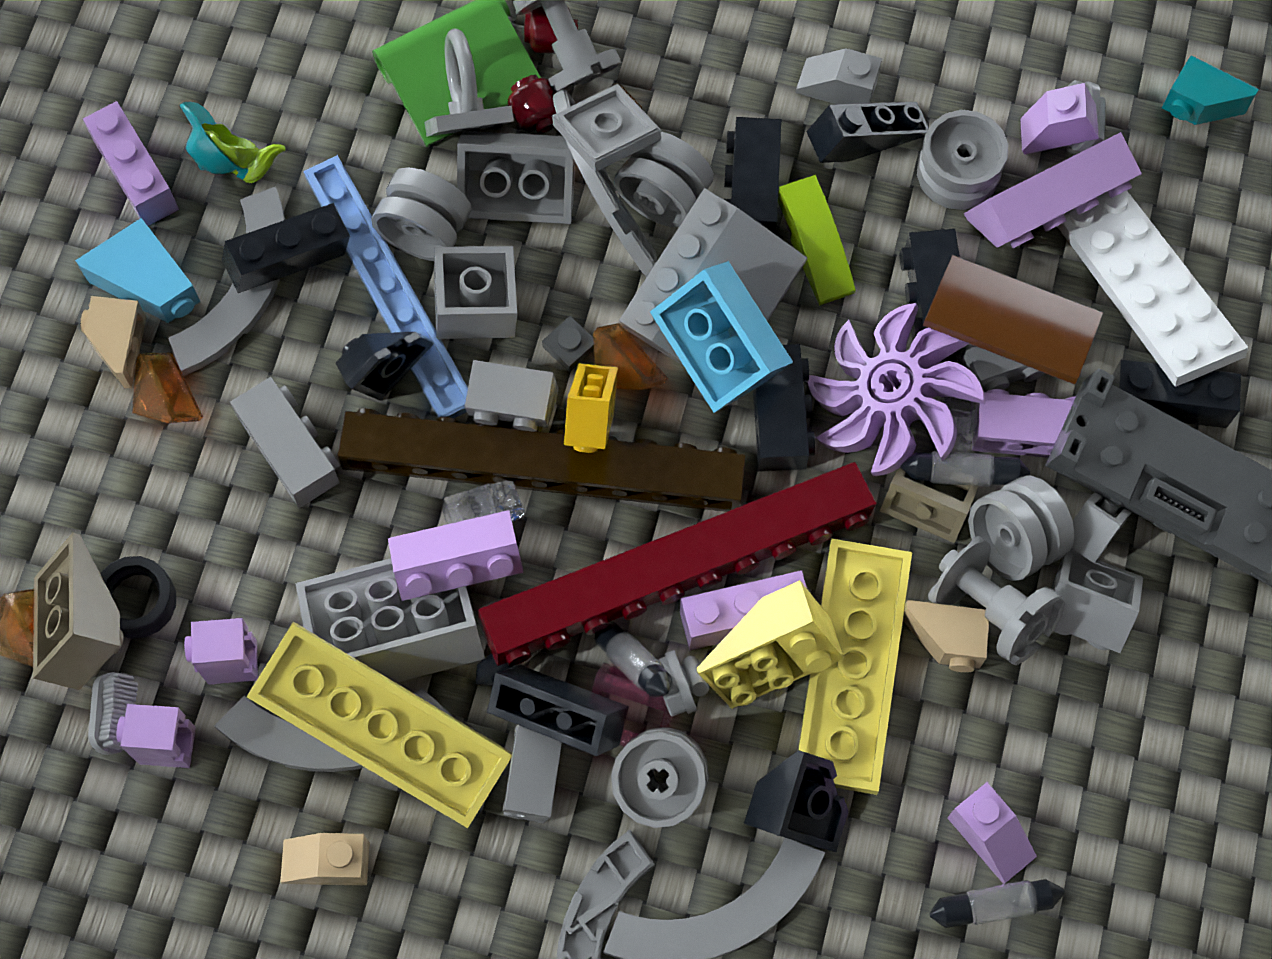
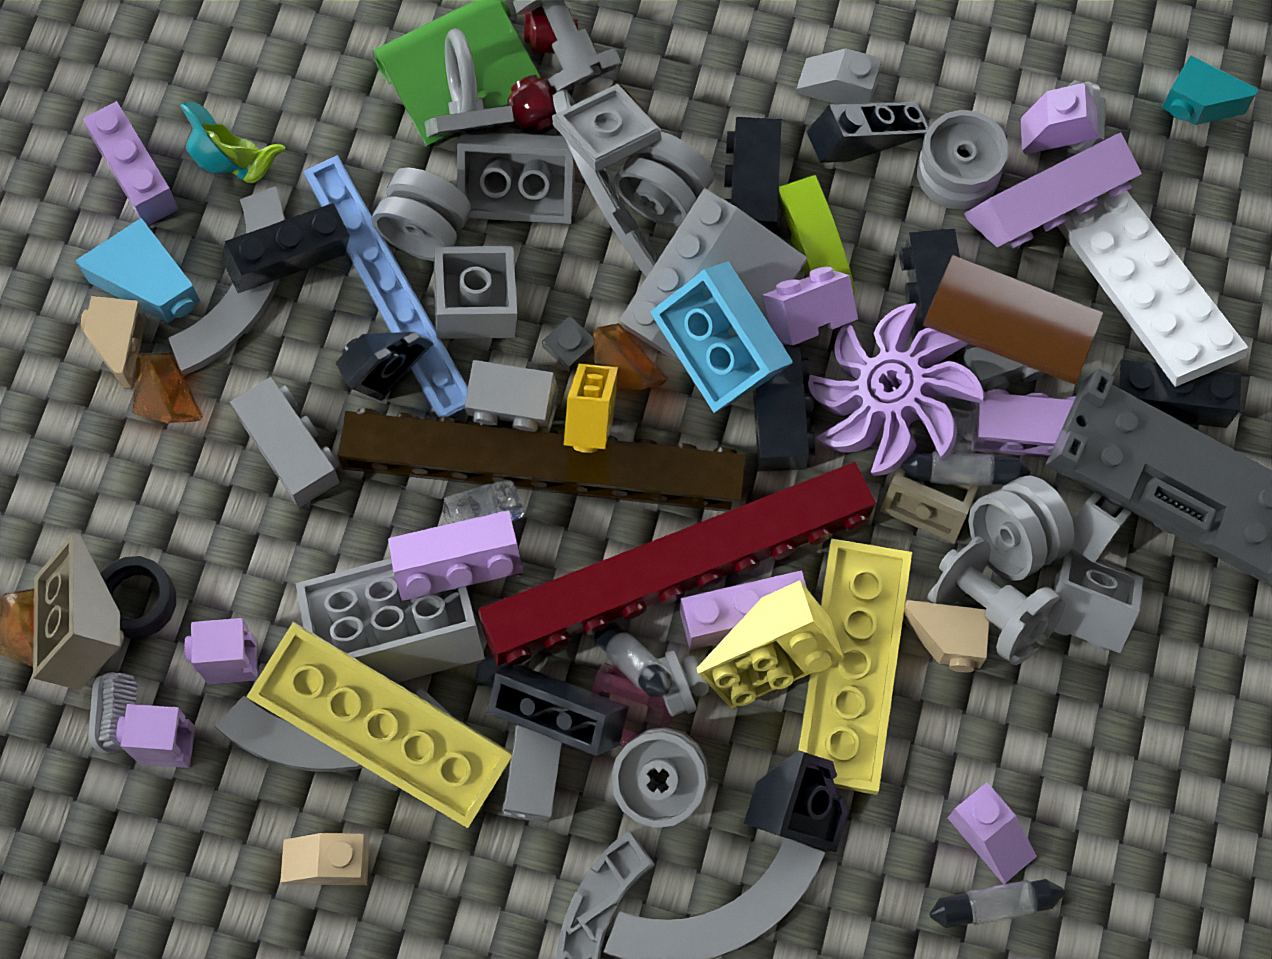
none -> lavender brick [763,267,858,346]

